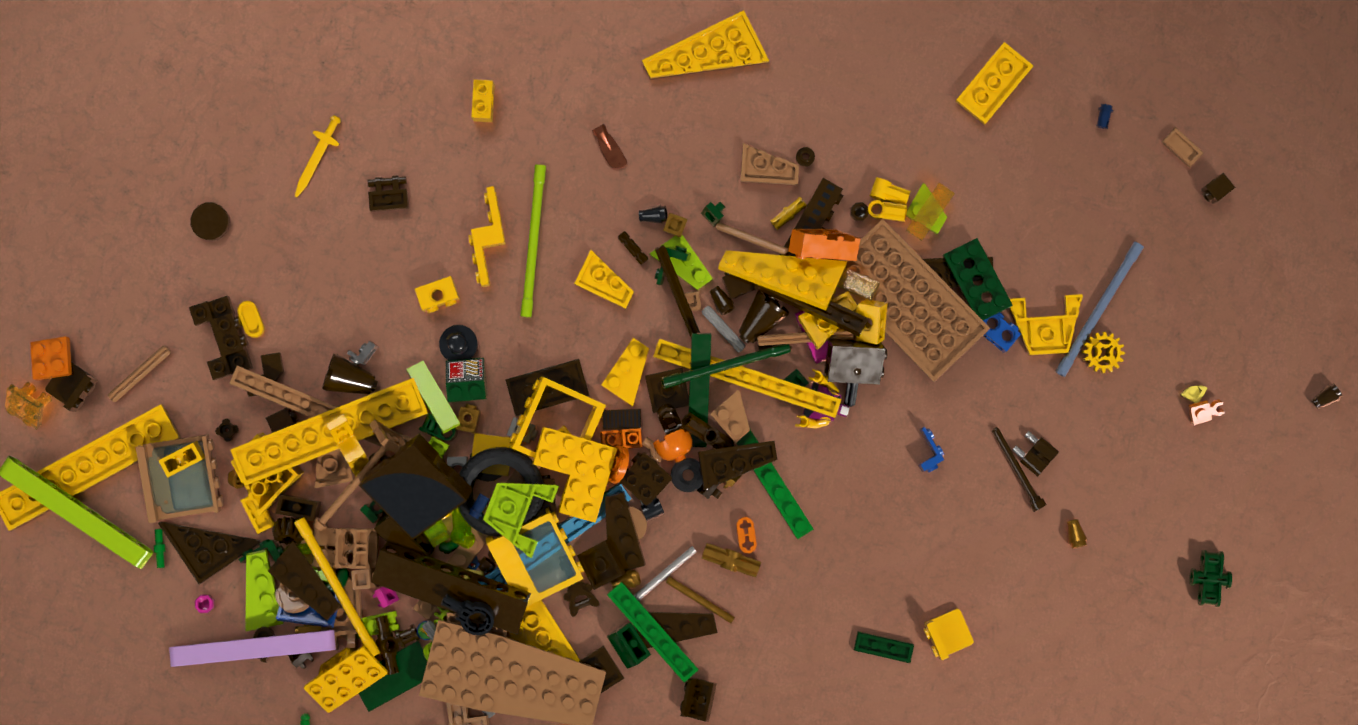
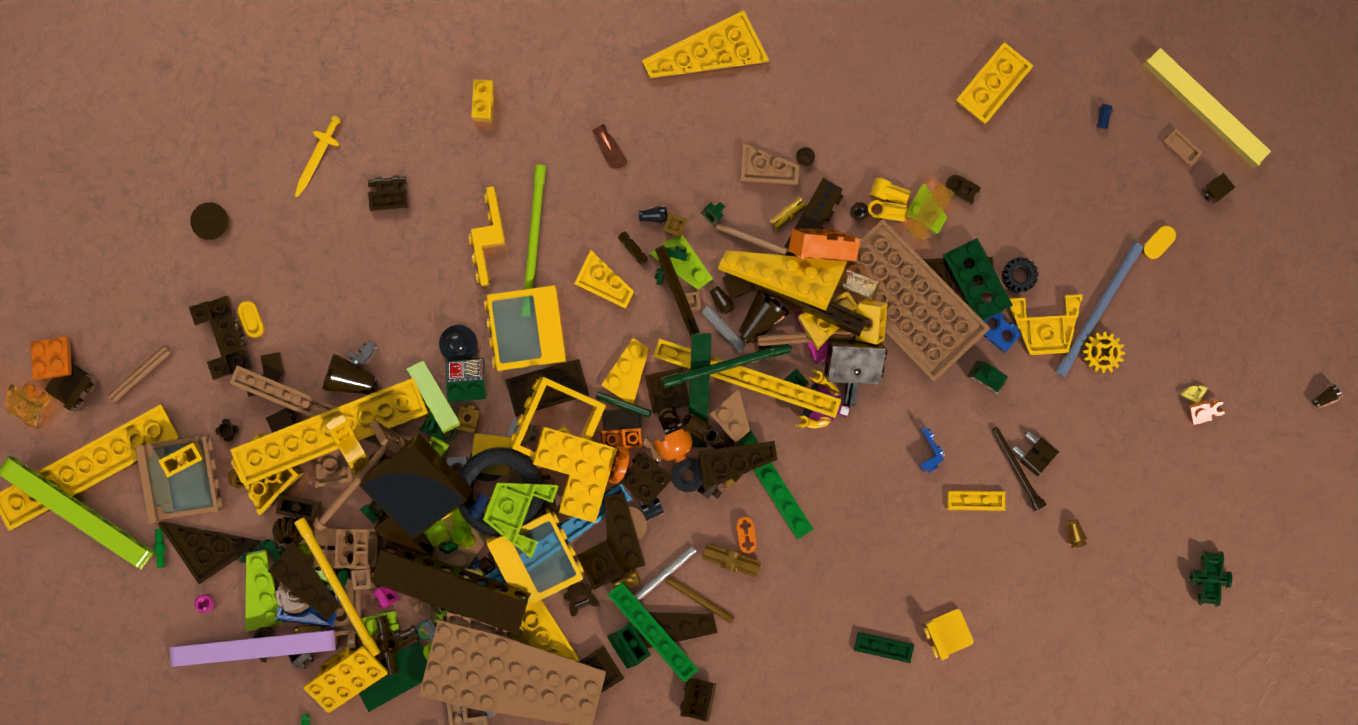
yellow plate [240,496,274,534] -> none
yellow brick [415,276,460,313] -> none
black pin [441,594,495,635] -> none
none -> panel [484,285,567,372]
none -> dark green bar [596,392,652,418]
none -> dark brown plate [945,175,981,205]
none -> yellow tile [947,490,1006,511]
none -> dark green torso [967,361,1008,396]
none -> black tyre [1002,257,1039,293]
none -> light yellow tile [1142,48,1271,168]
none -> yellow tile [1143,226,1176,259]

